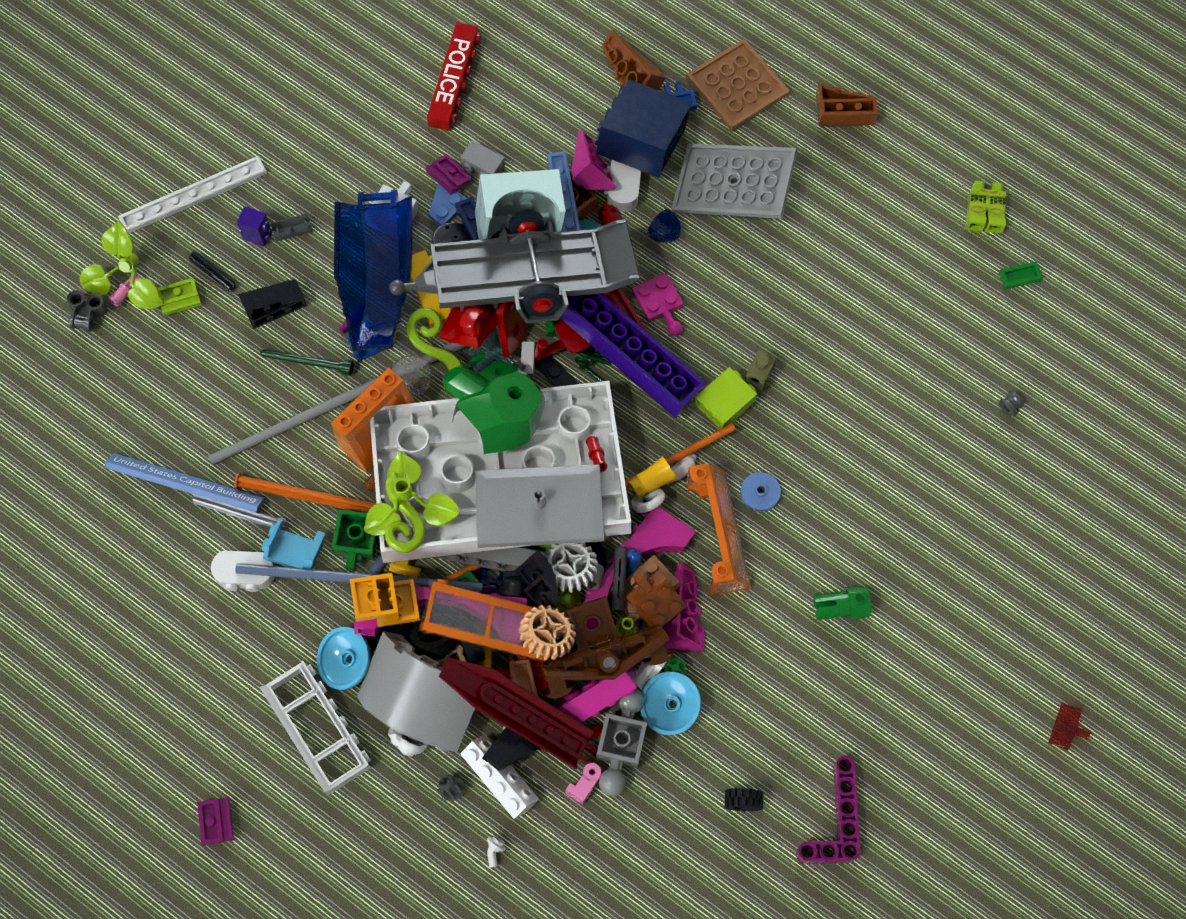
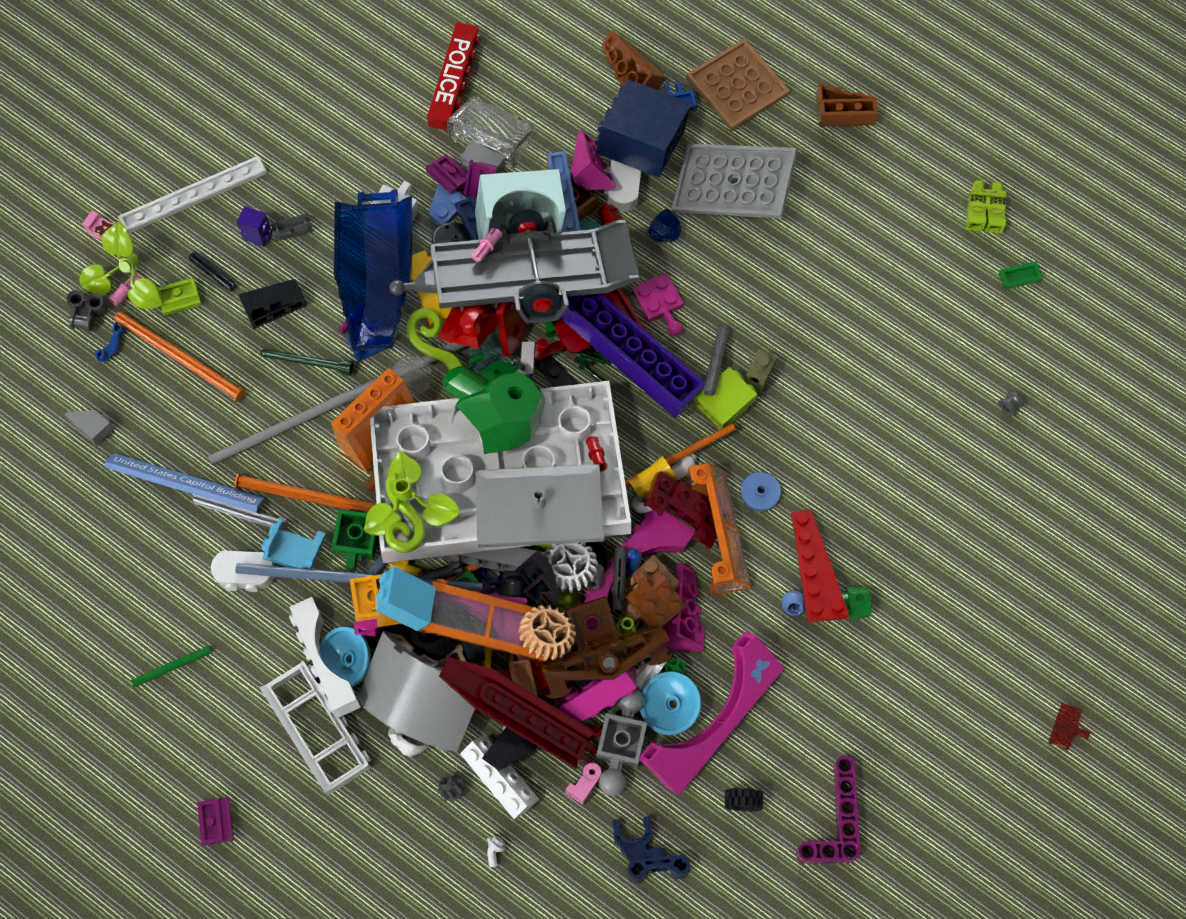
none -> light grey slope [64,410,114,446]
none -> bright pink leg [82,210,114,240]
none -> blue arm [95,322,126,362]
none -> orange axle [114,311,246,402]
none -> green bar [131,646,212,687]
none -> white arch [289,597,361,718]
none -> medium azure brick [376,566,436,631]
none -> dark grey pin [416,560,464,580]
none -> clear windscreen [447,97,535,169]
none -> magenta plate [463,160,497,199]
none -> bright pink axle [472,228,502,263]
none -> dark blue piece [612,816,690,884]
none -> dark pink arch [638,632,784,795]
none -> dark red bracket [643,471,725,550]
none -> flat silver axle [704,323,729,396]
none -> medium blue piece [781,590,805,616]
none -> red wing [791,510,849,623]

